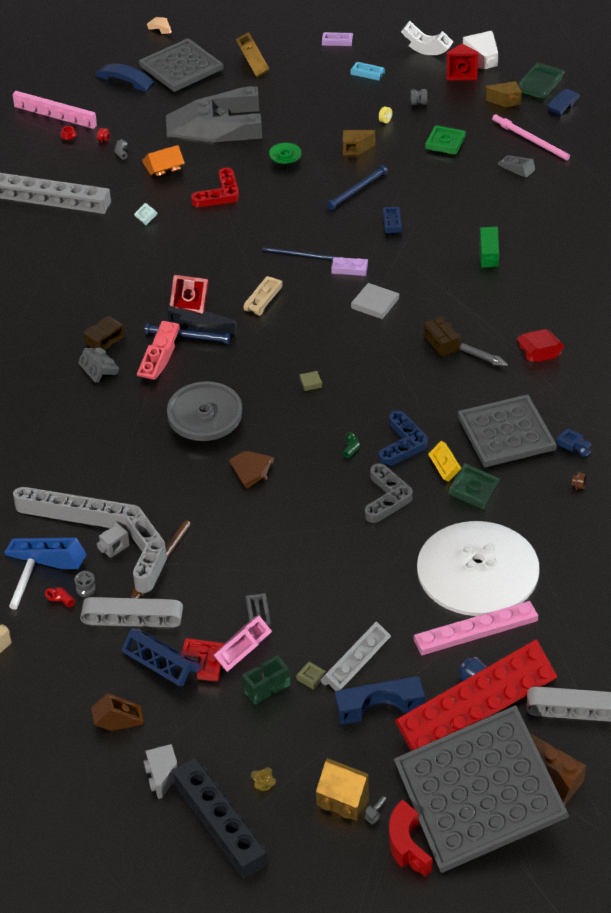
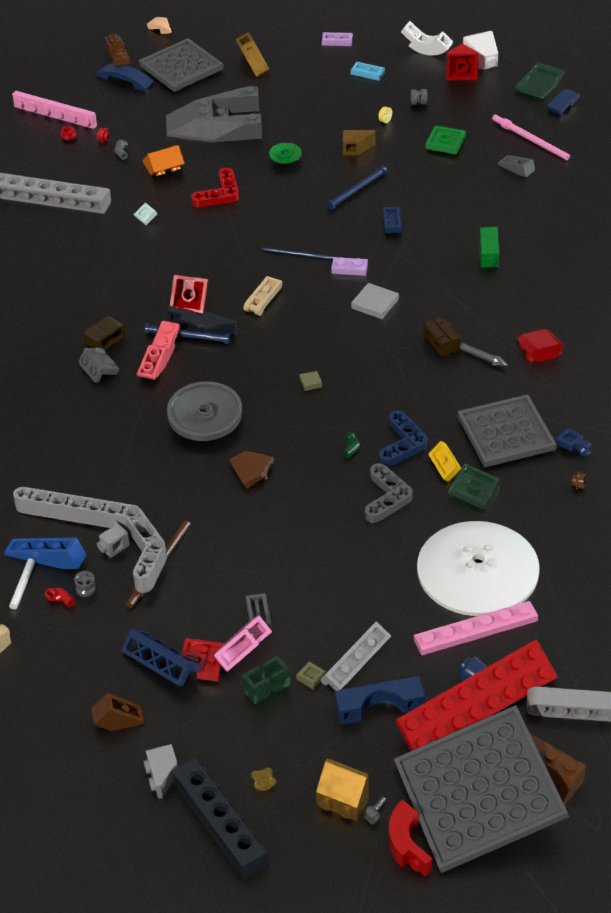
light grey beam [80,597,183,627] -> none
pearl gold slope [486,81,522,107] -> none
none -> reddish brown slope [105,34,130,66]

